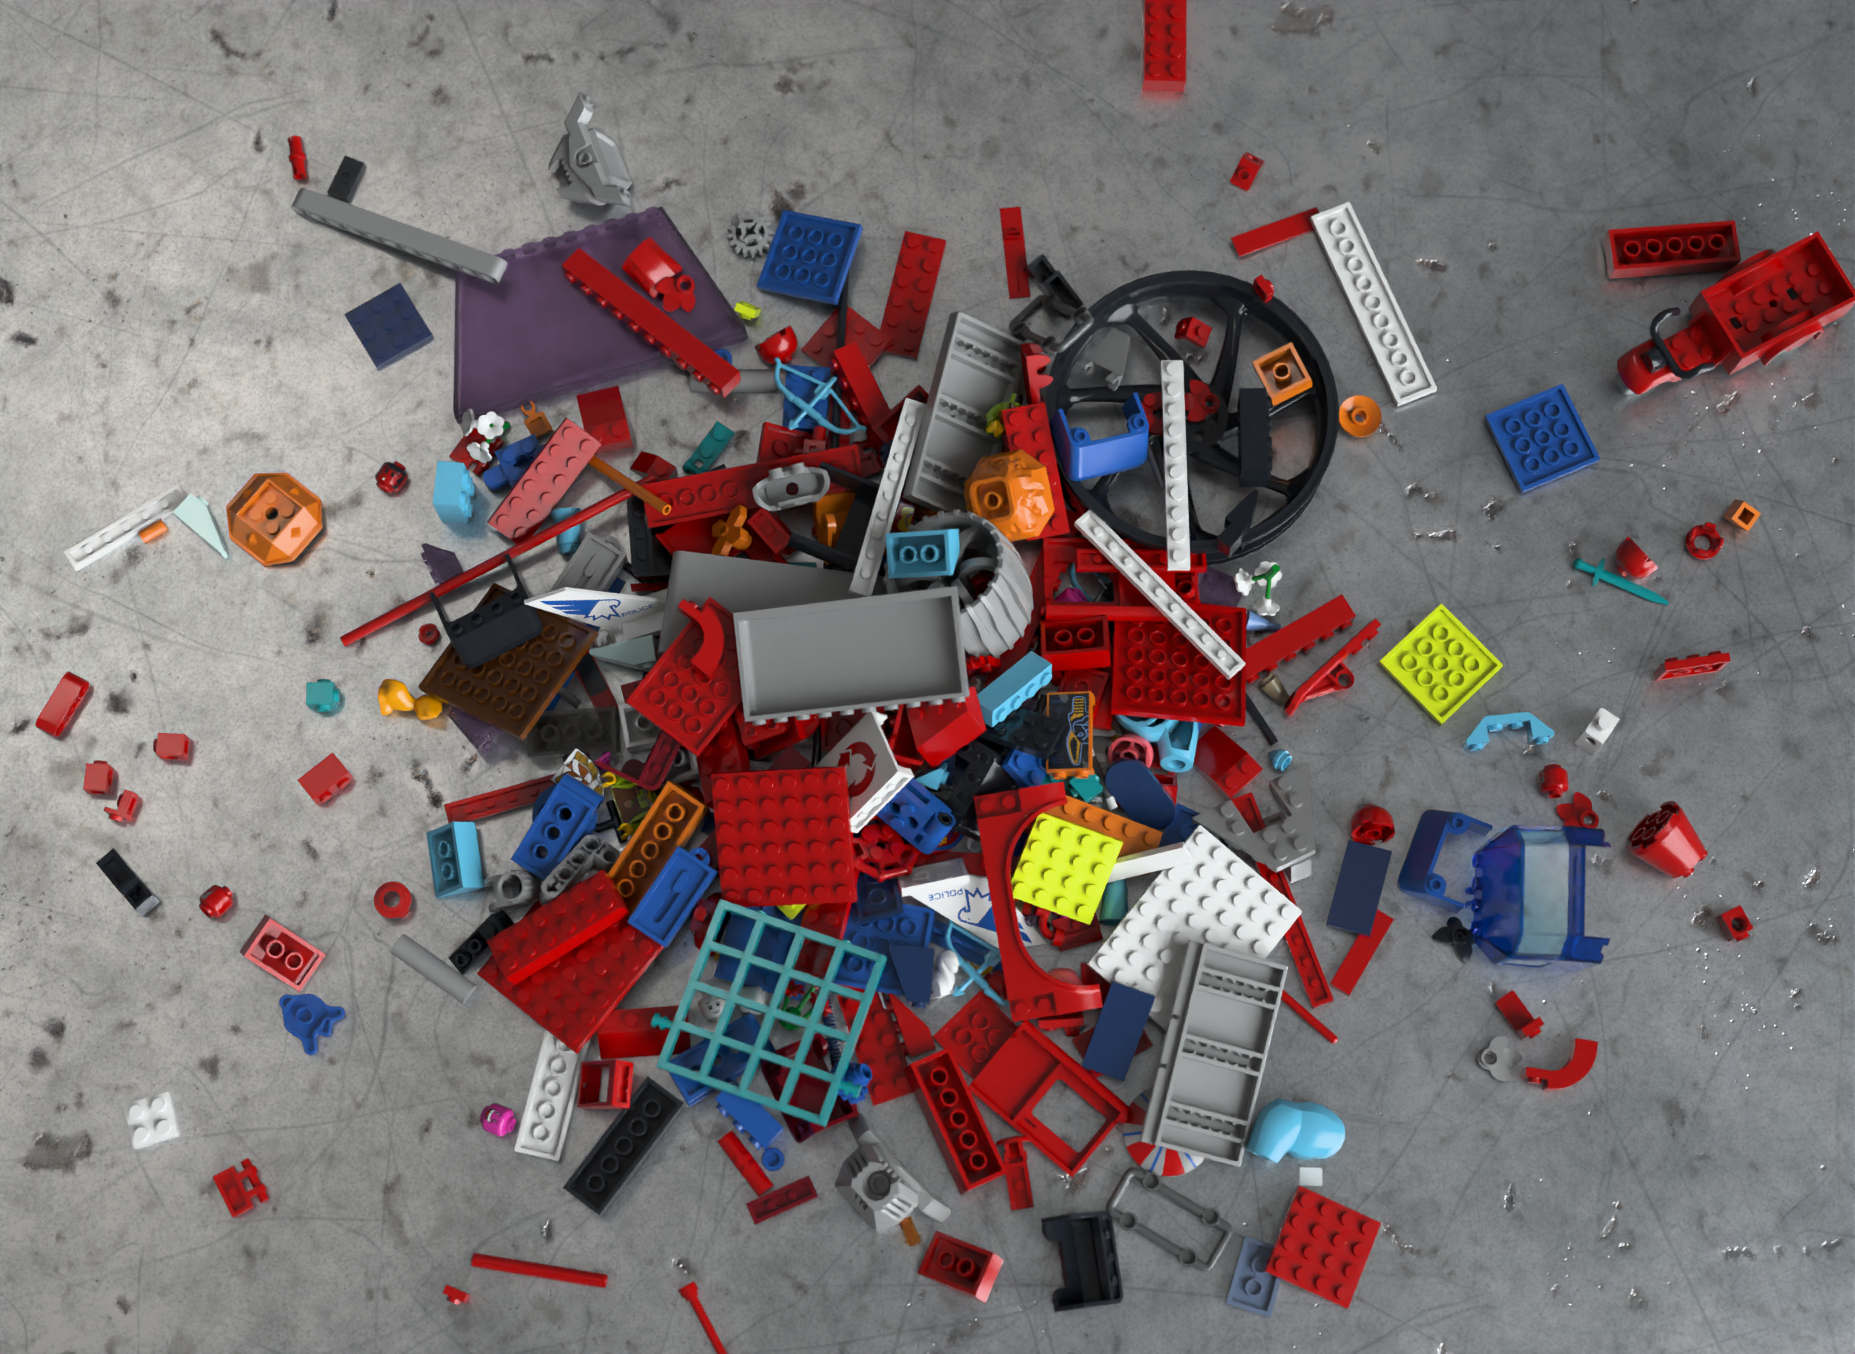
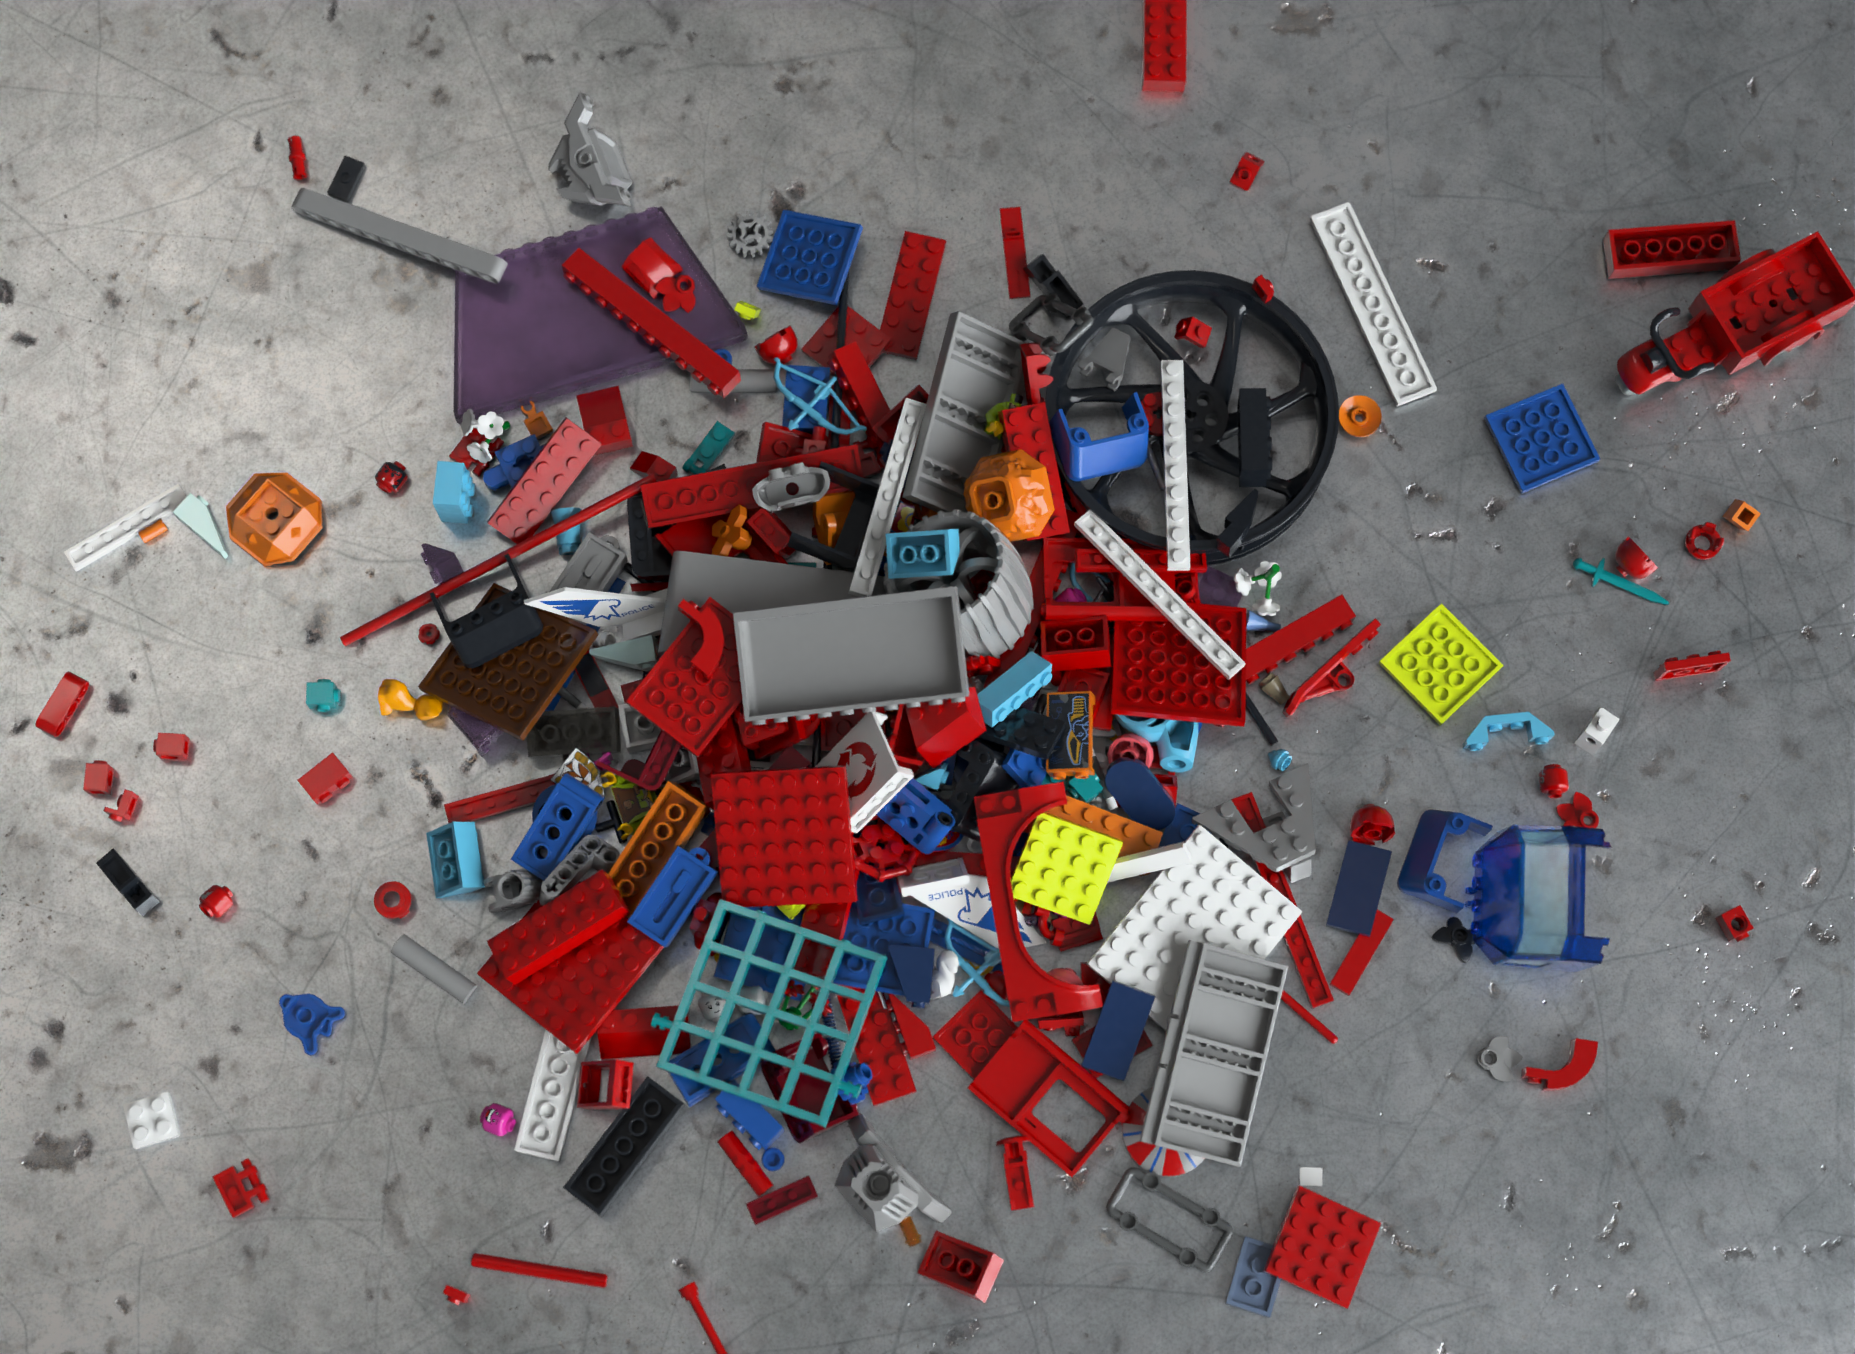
red slope [239,914,326,992] -> none
dark blue plate [344,283,433,369] -> none
black slope [448,910,515,975] -> none
orange piece [587,455,671,515] -> none
red brick [903,1047,1008,1195] -> none
black windscreen [1041,1211,1123,1312] -> none
medium azure plant [1099,879,1128,927] -> none
red plate [1184,380,1220,422] -> none
red slope [1193,725,1263,801] -> none
red piece [1230,207,1319,257] -> none
medium azure piece [1246,1098,1345,1163] -> none
orange brick [1252,342,1313,406] -> none
red bracket [1495,990,1544,1040] -> none
red cone [1626,801,1708,878] -> none

